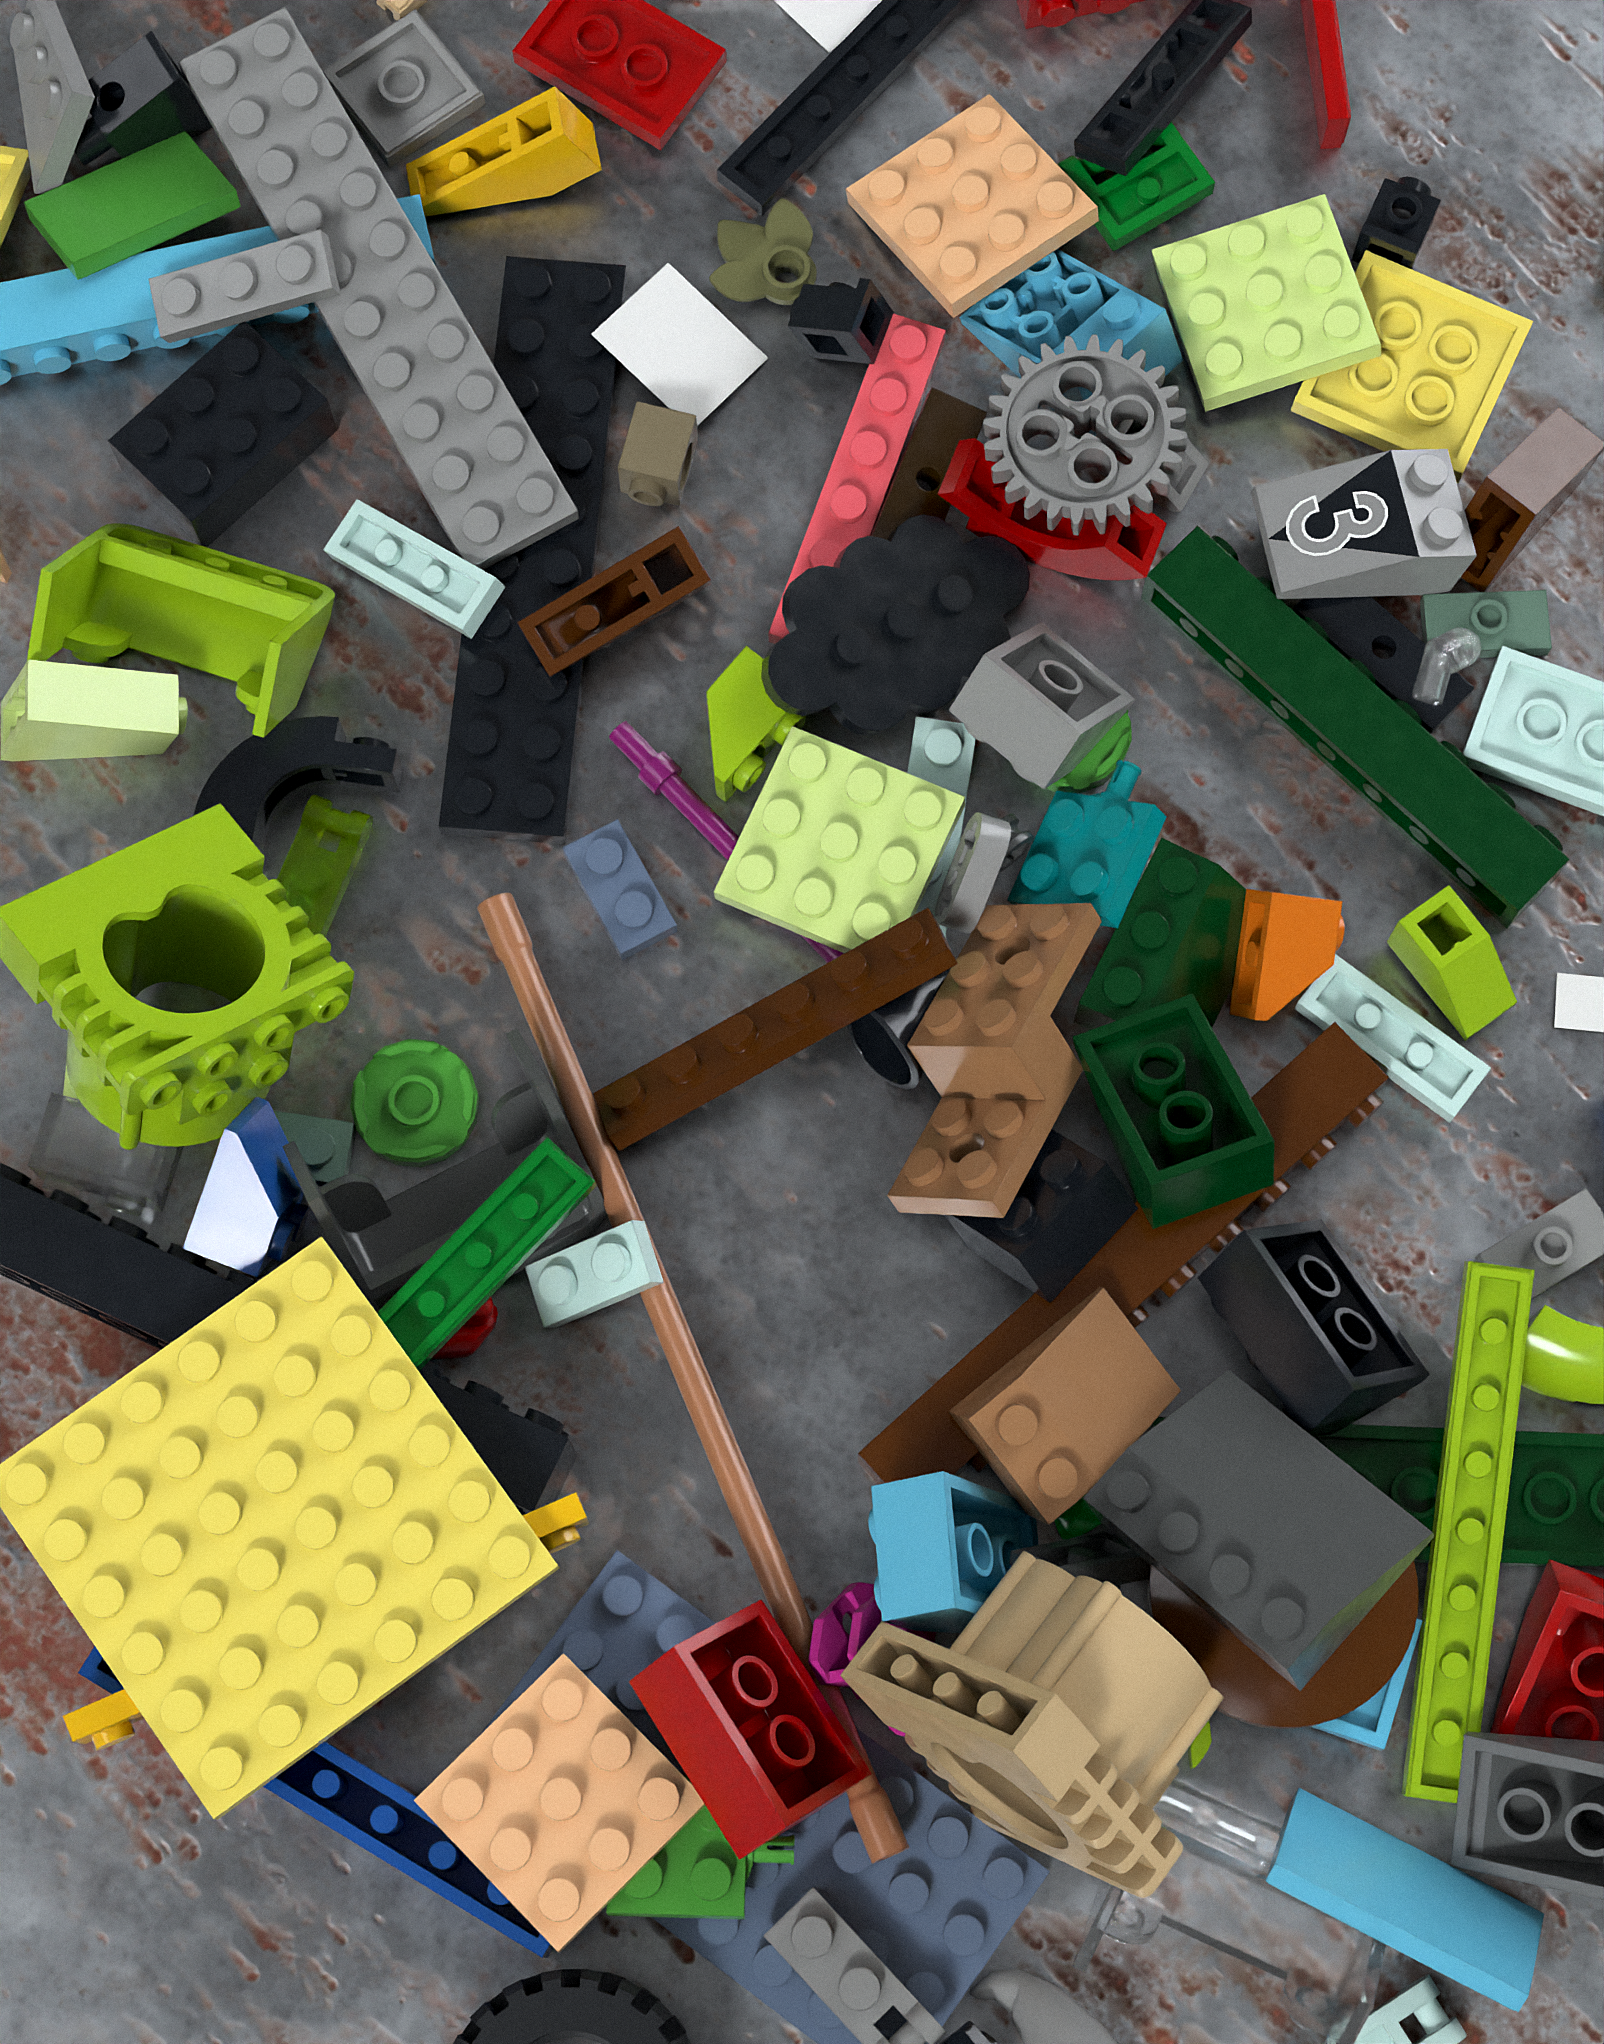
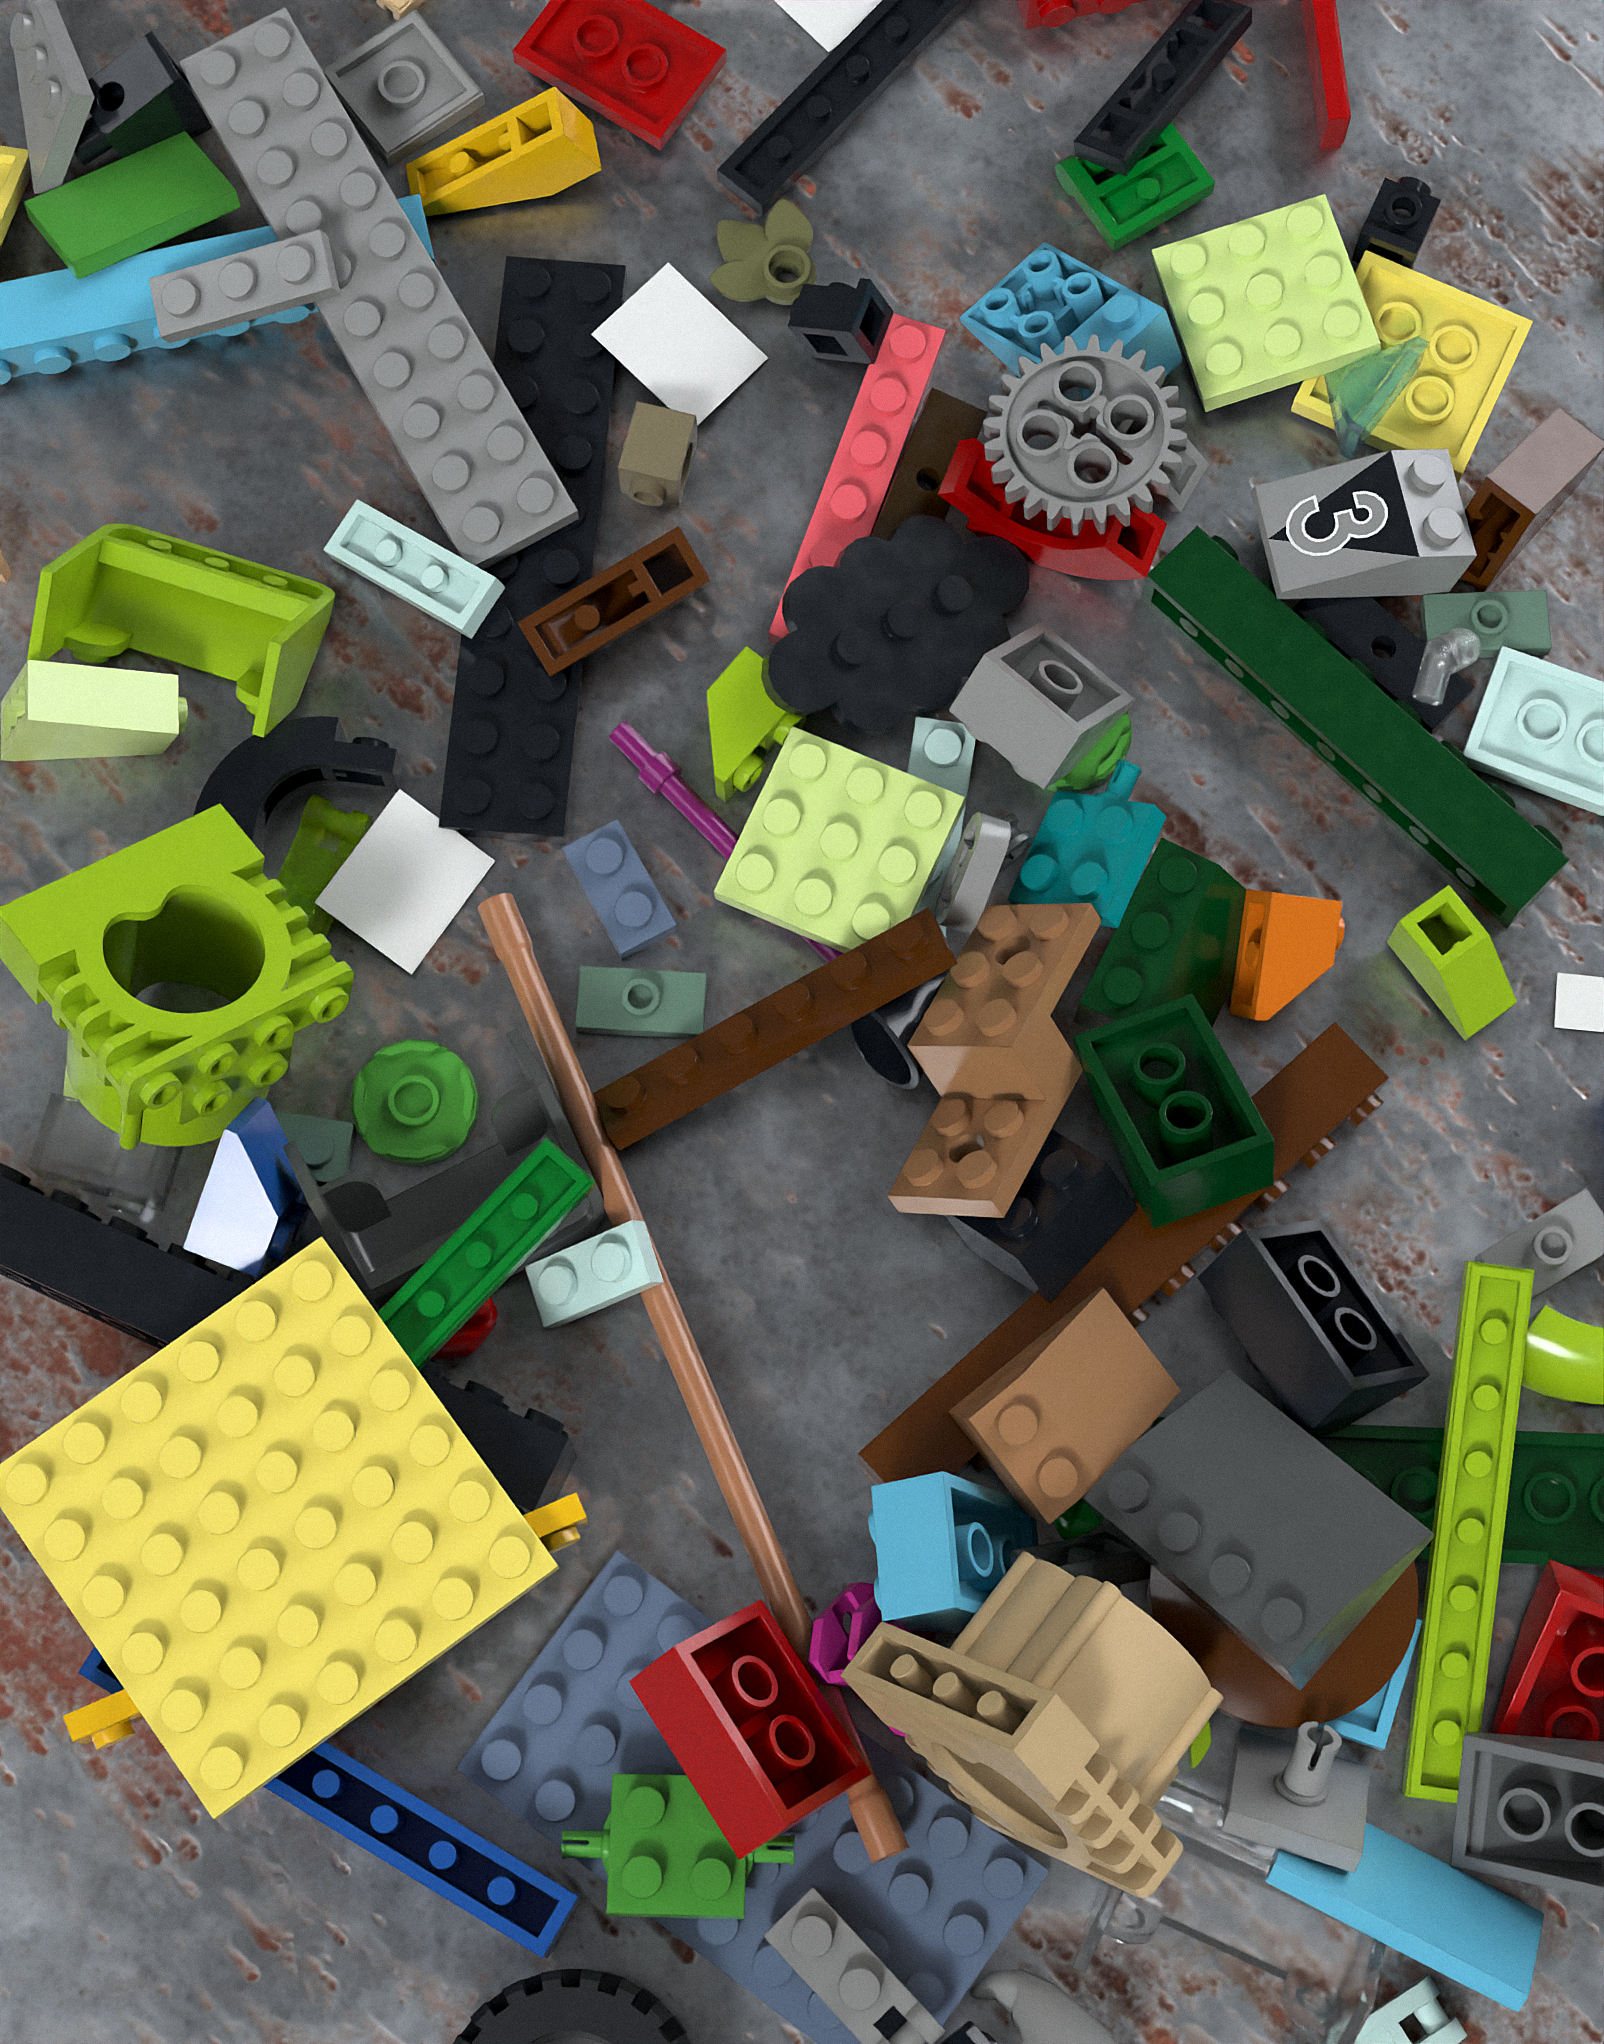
black brick [108,322,337,547] -> none
light nougat plate [414,1653,705,1953] -> none
light nougat plate [846,94,1099,318] -> none
light aqua plate [1294,954,1491,1123] -> none
none -> white sticker [314,789,495,975]
none -> sand green plate [575,966,707,1039]
none -> light grey tile [1221,1721,1371,1873]
none -> clear light blue slope [1324,336,1429,461]

